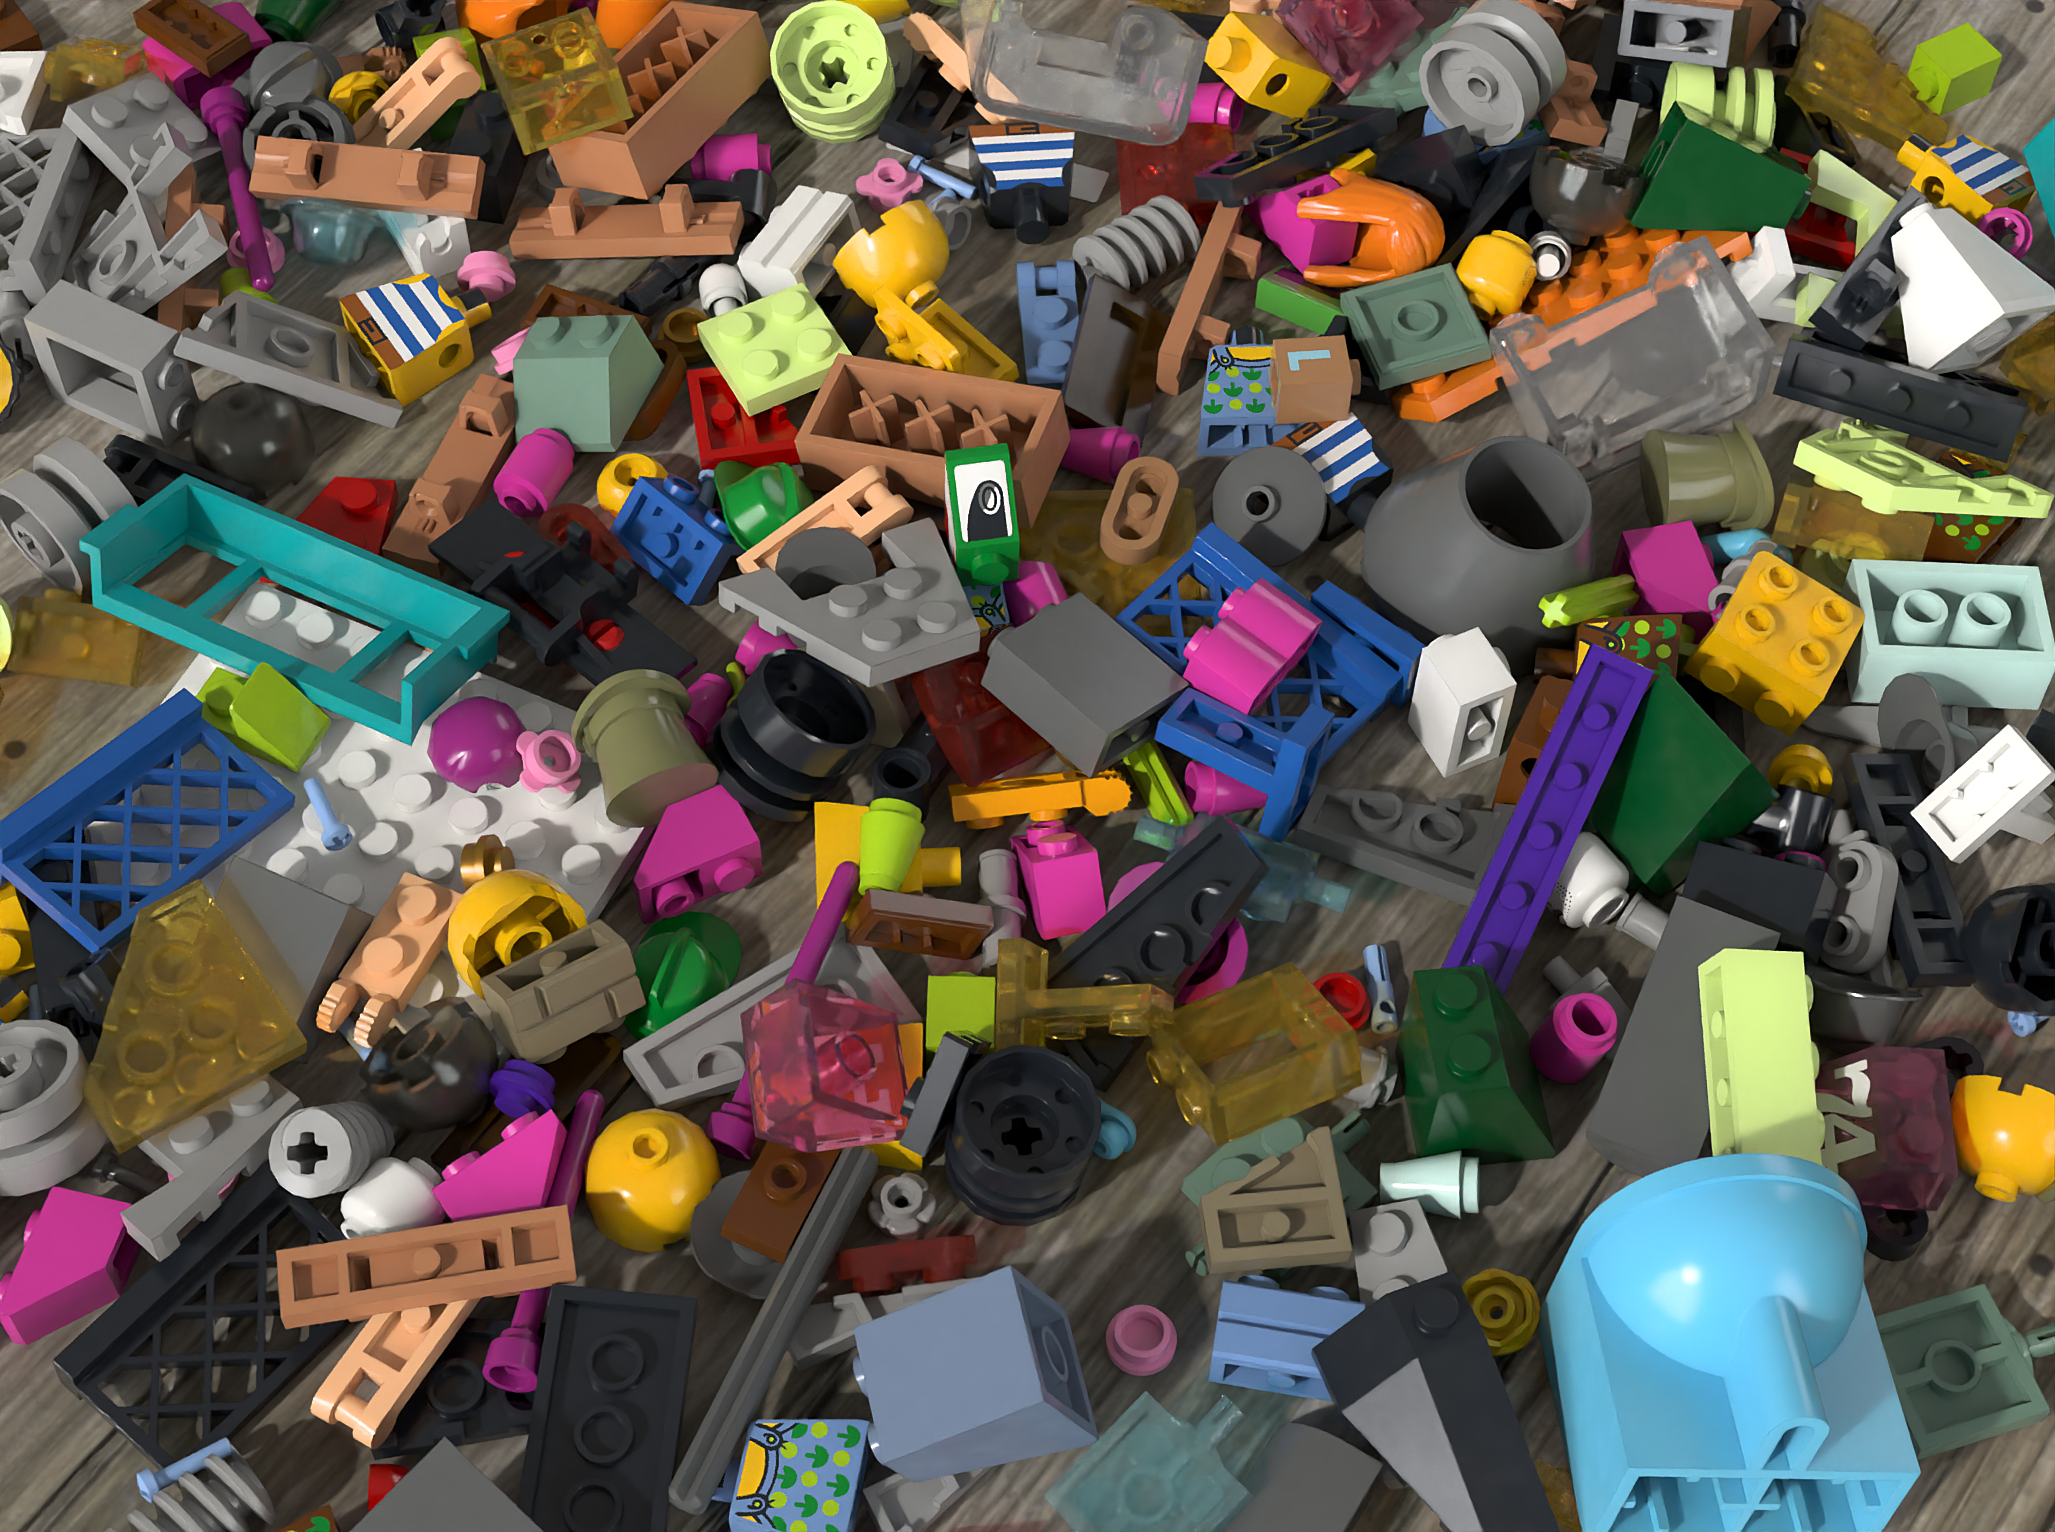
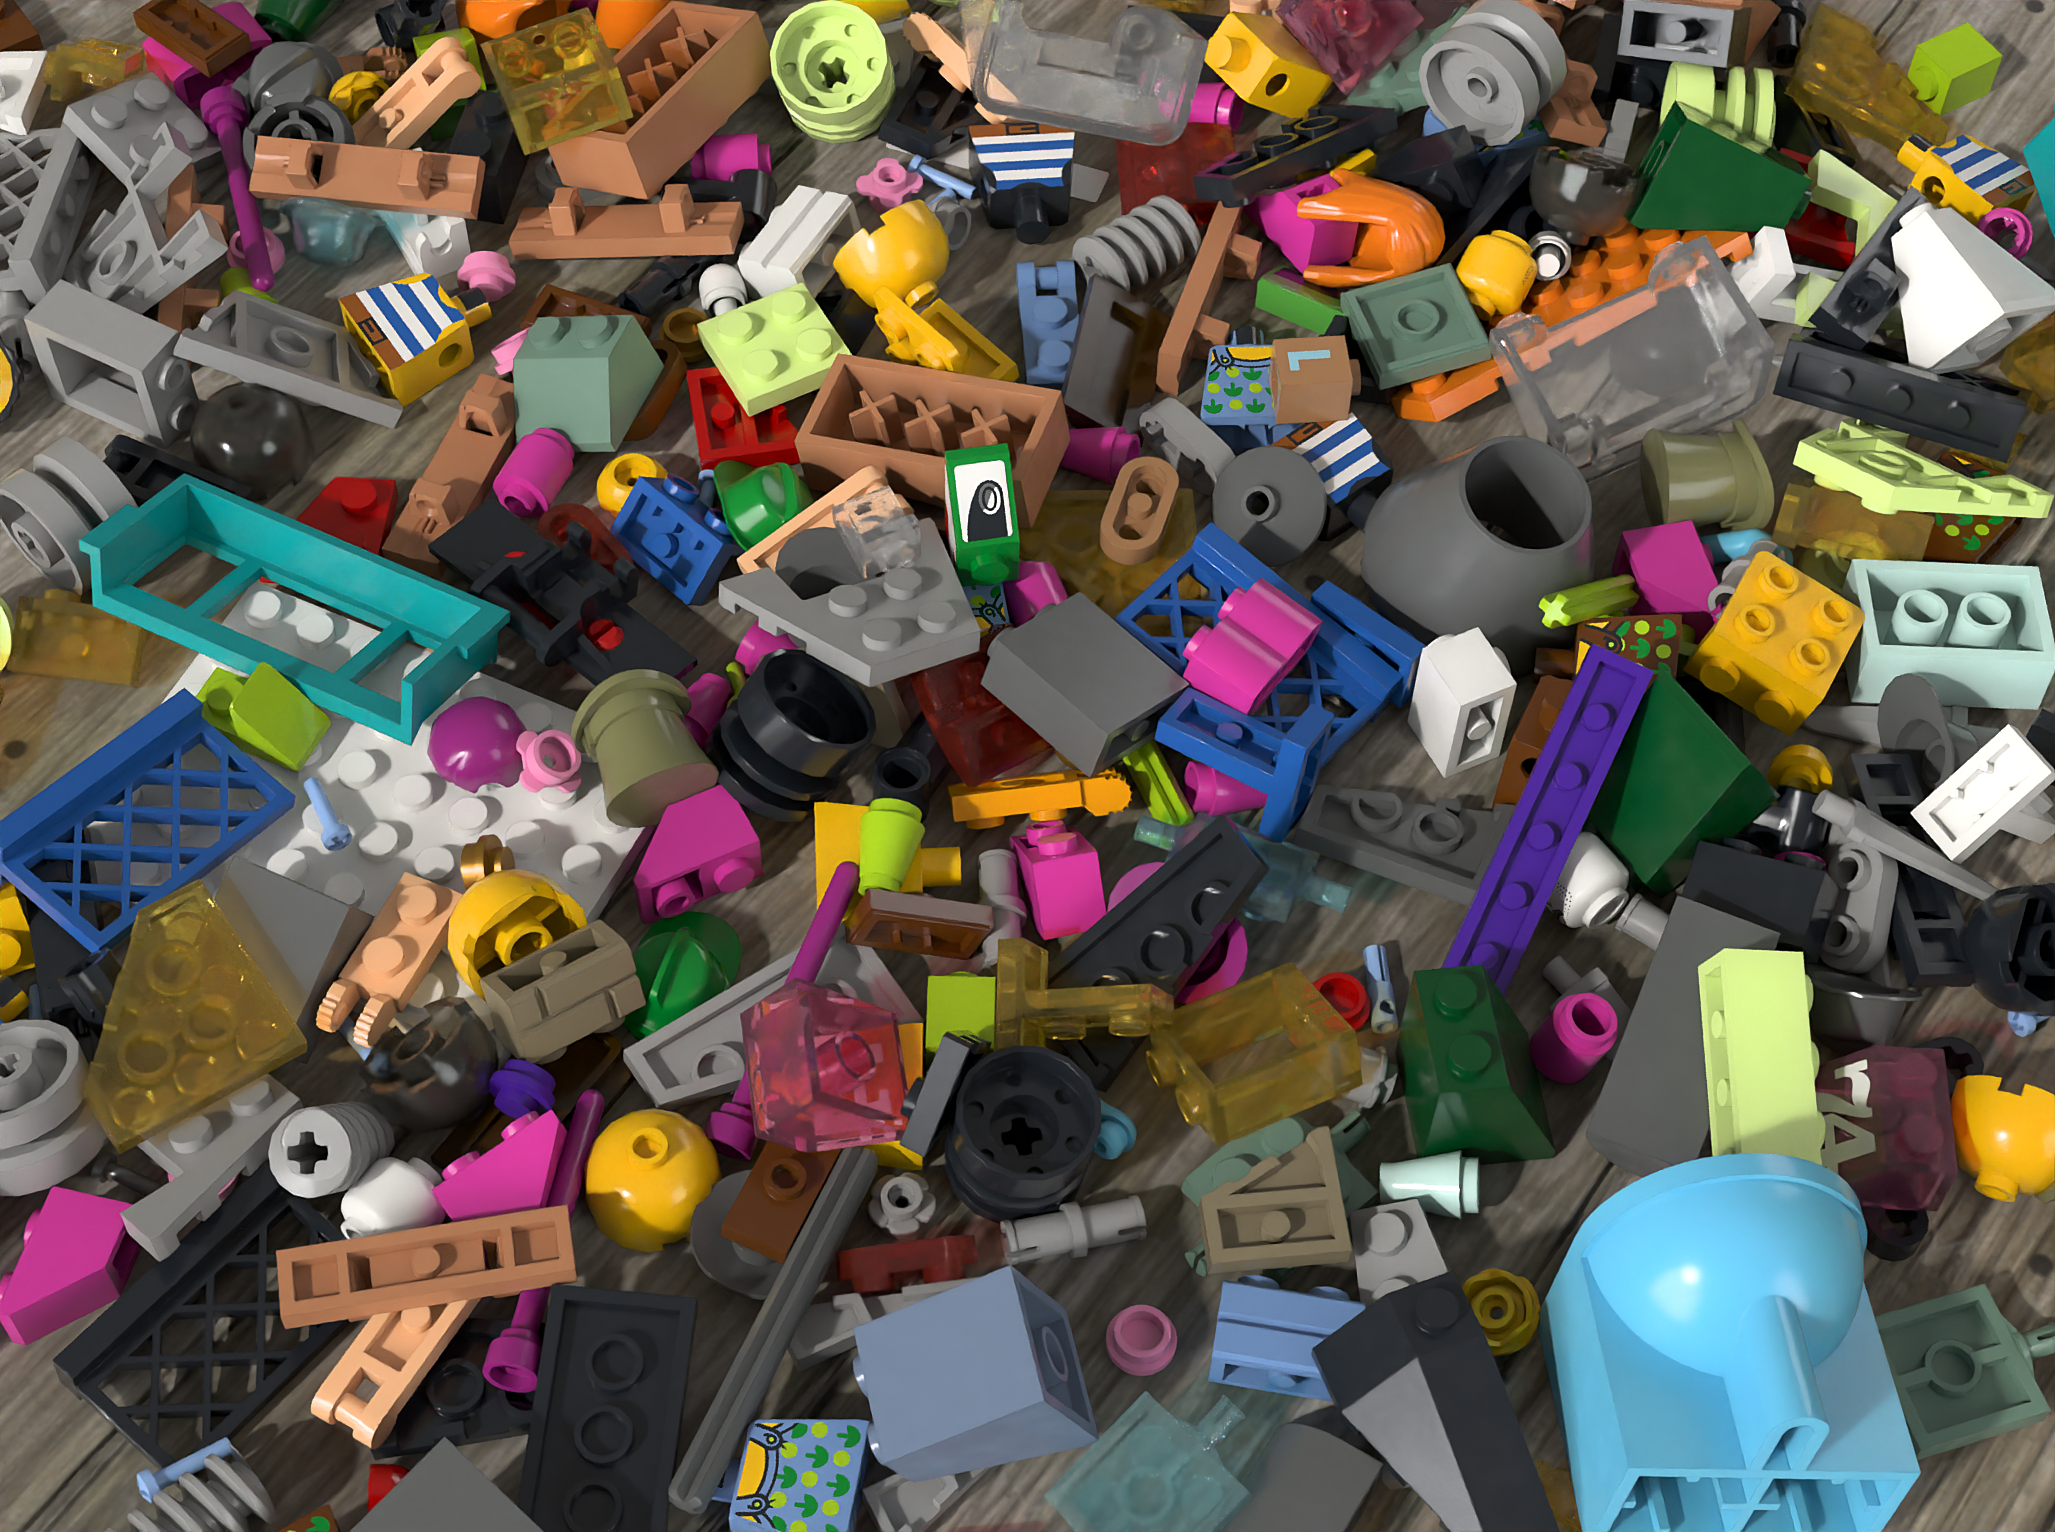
none -> clear bracket [832,485,921,579]
none -> light grey pin [1000,1195,1147,1265]
none -> light grey beam [1139,397,1236,495]
none -> light grey bar [1812,790,1998,900]

